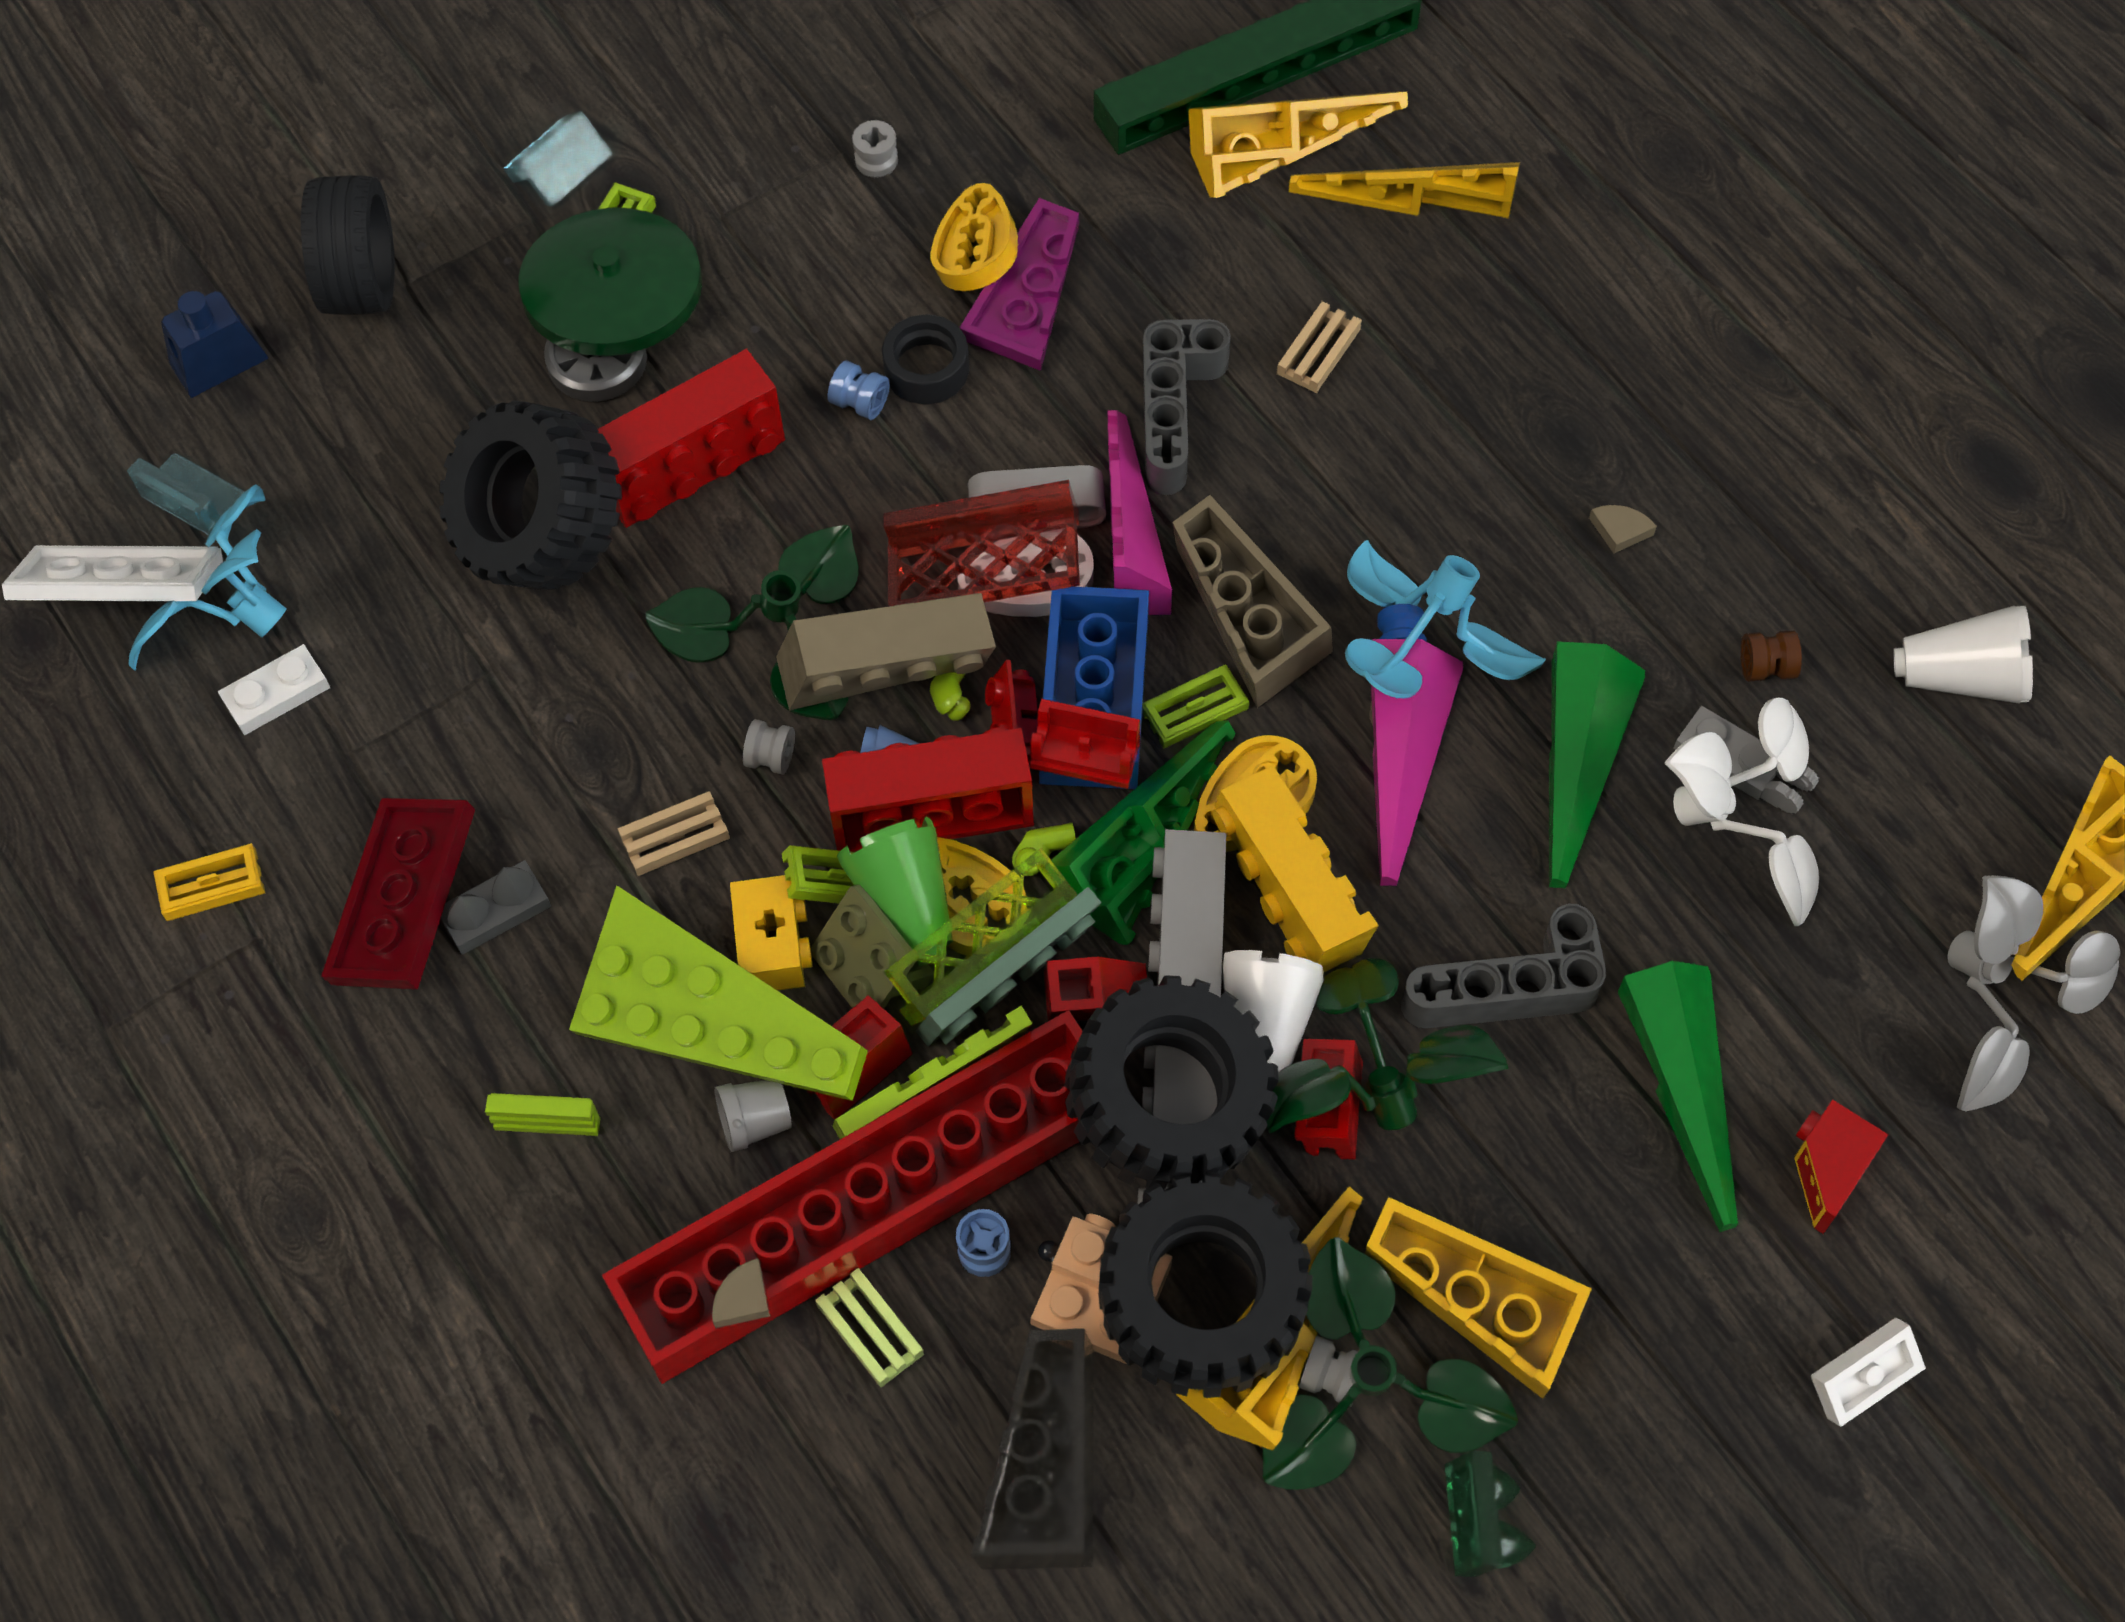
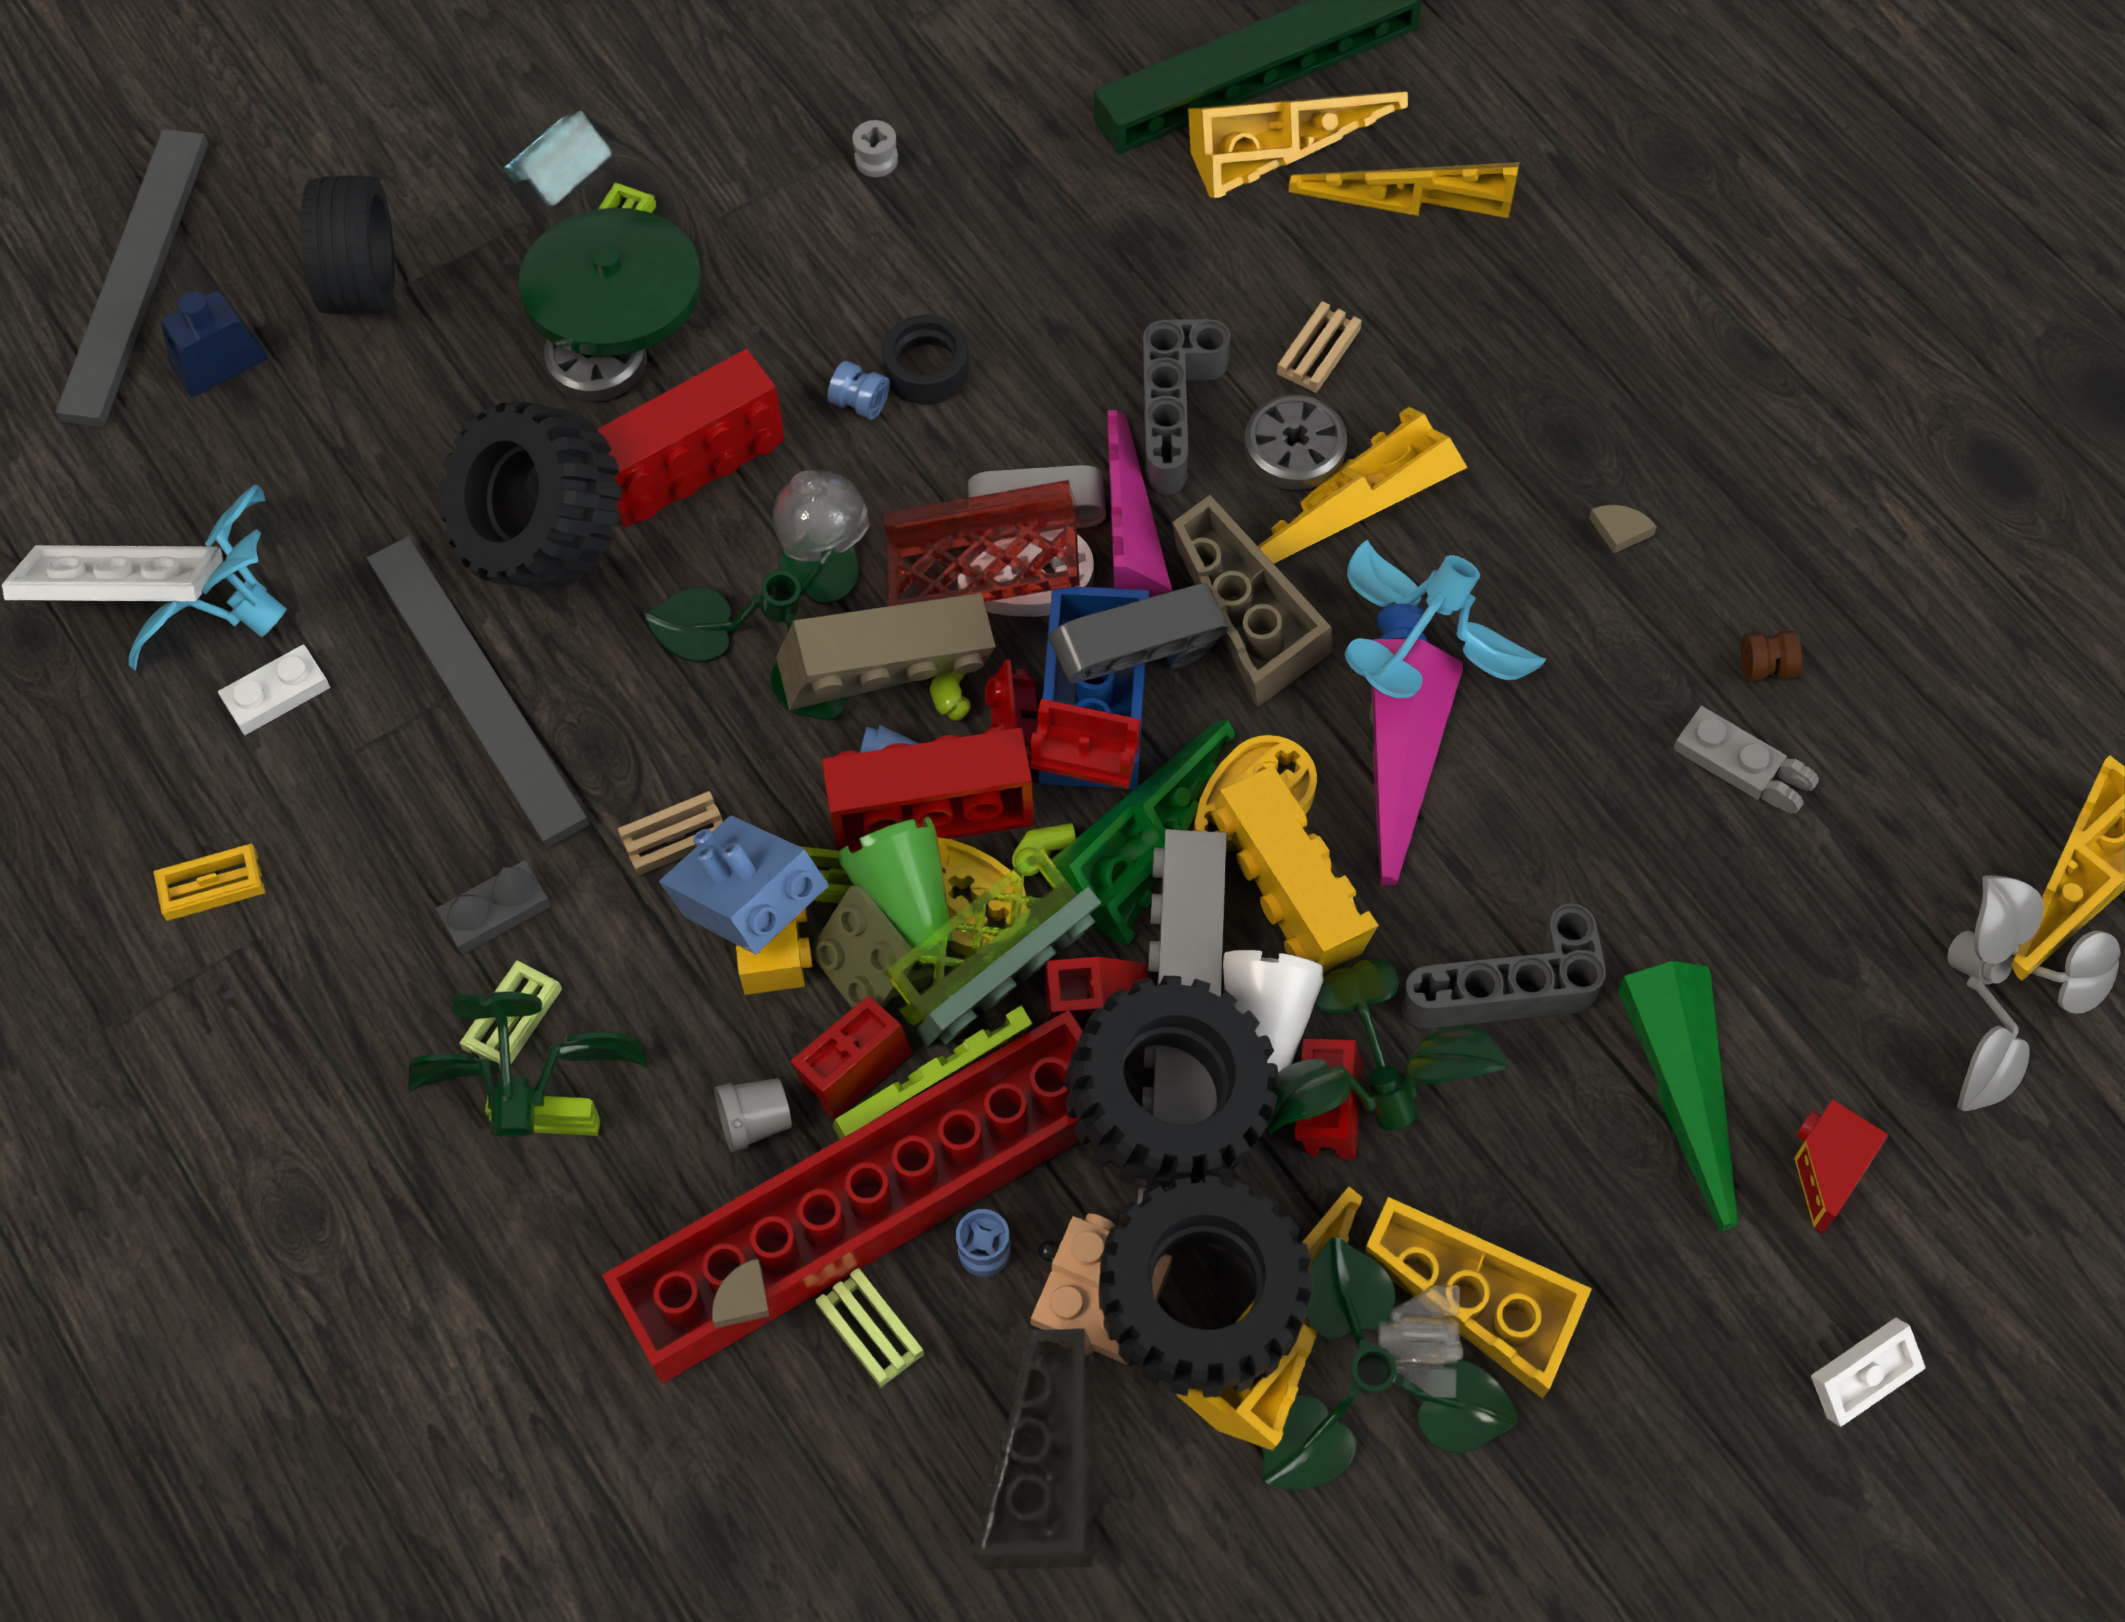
clear light blue panel [127,453,244,535] -> none
dark red plate [321,798,476,990] -> none
lime wing [569,886,868,1101] -> none
light grey wheel [743,719,795,775] -> none
yellow piece [930,183,1018,291] -> none
magenta wing [959,198,1079,371] -> none
lime tile [1142,664,1249,748] -> none
light grey wheel [1299,1336,1358,1407] -> none
clear green tile [1445,1451,1536,1577] -> none
green wedge [1549,641,1645,888] -> none
white plant [1665,697,1819,927] -> none
white cone [1893,606,2033,703] -> none
none -> dark grey tile [55,129,209,427]
none -> dark grey tile [367,536,589,849]
none -> dark green plant [408,992,647,1137]
none -> yellowish green tile [460,960,562,1070]
none -> medium blue piece [659,815,829,955]
none -> clear cylinder [772,470,870,561]
none -> dark grey beam [1048,583,1229,683]
none -> flat silver wheel [1244,395,1347,490]
none -> yellow wedge [1258,407,1467,564]
none -> clear brick [1378,1285,1463,1398]

